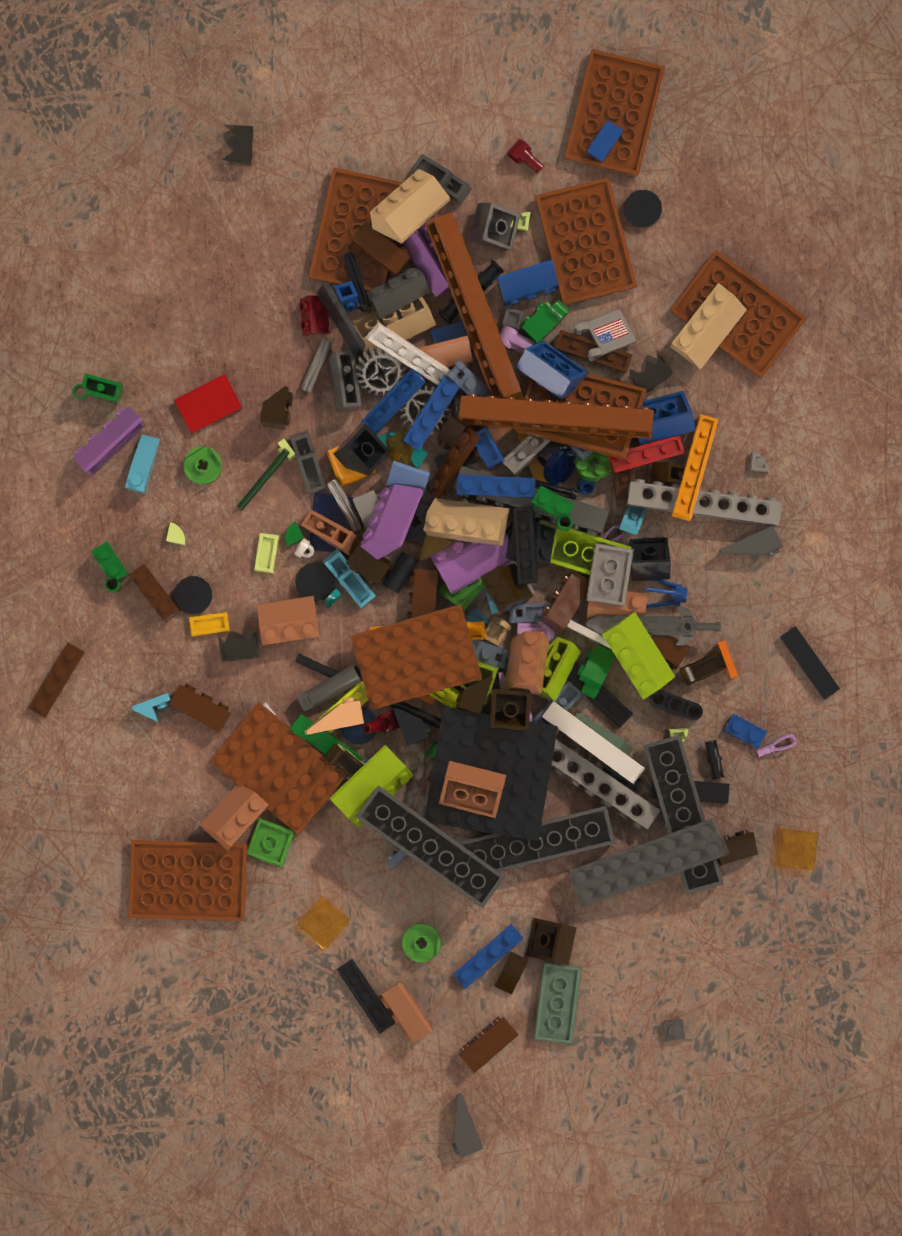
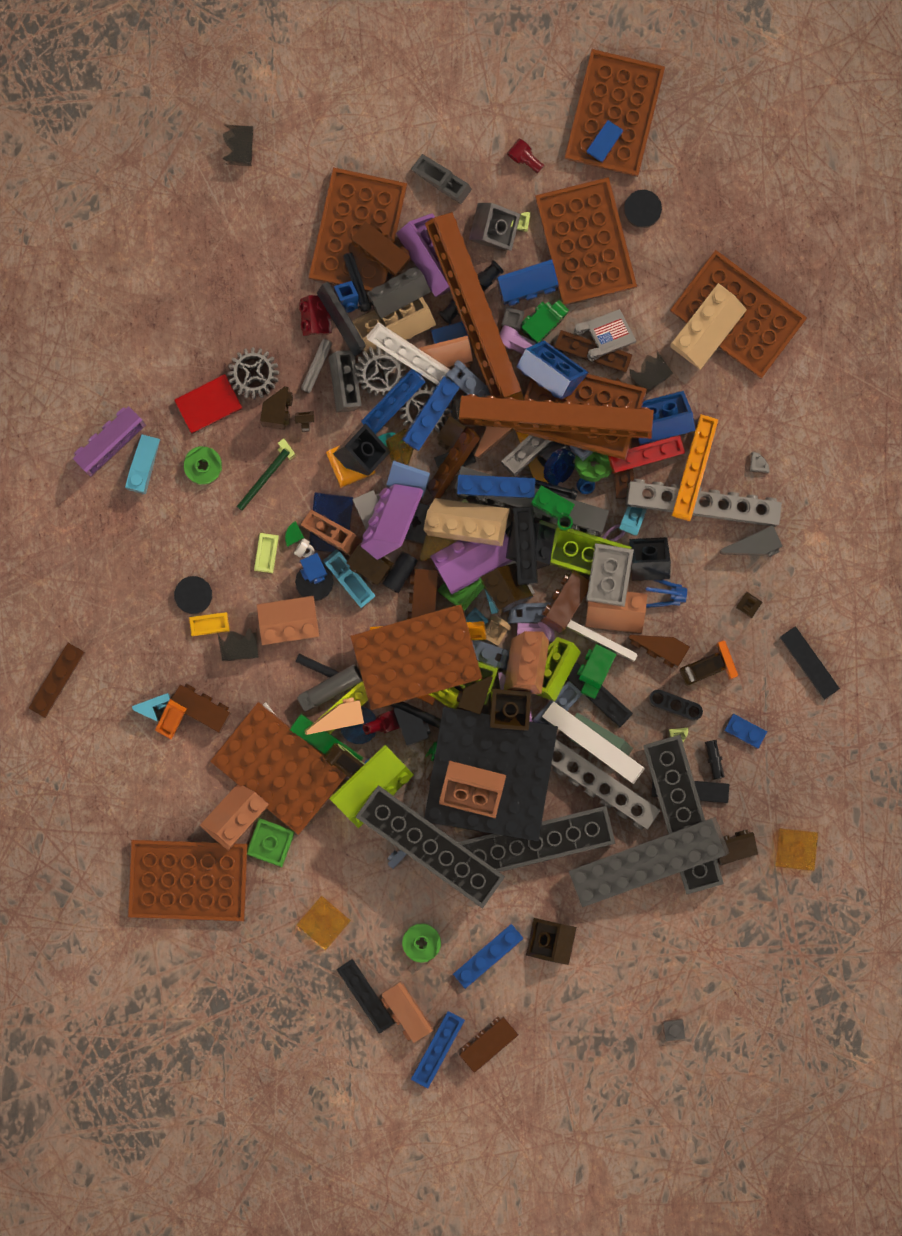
green hinge [72,373,124,405] -> none
green hinge [91,541,129,593] -> none
reddish brown brick [129,564,180,622] -> none
yellowish green tile [166,522,186,545] -> none
dark grey slope [290,430,326,494] -> none
teal tile [323,589,341,608] -> none
light grey axle [328,479,363,532] -> none
tan slope [370,169,450,243] -> none
teal tile [409,446,429,469] -> none
dark grey slope [452,1093,483,1158] -> none
blue tile [475,427,505,470] -> none
dark brown slope [495,951,528,994] -> none
sand green piece [534,962,582,1044] -> none
sword [586,607,721,645] -> none
lime slope [602,611,676,699] -> none
black pin [603,764,642,790] -> none
dark brown slope [651,462,685,485] -> none
lavender piece [757,734,797,757] -> none
none -> orange tile [155,699,187,739]
none -> light grey gear [228,347,279,399]
none -> dark brown tile [295,411,315,432]
none -> blue brick [300,553,327,584]
none -> blue plate [411,1011,465,1089]
none -> dark brown tile [736,592,762,619]

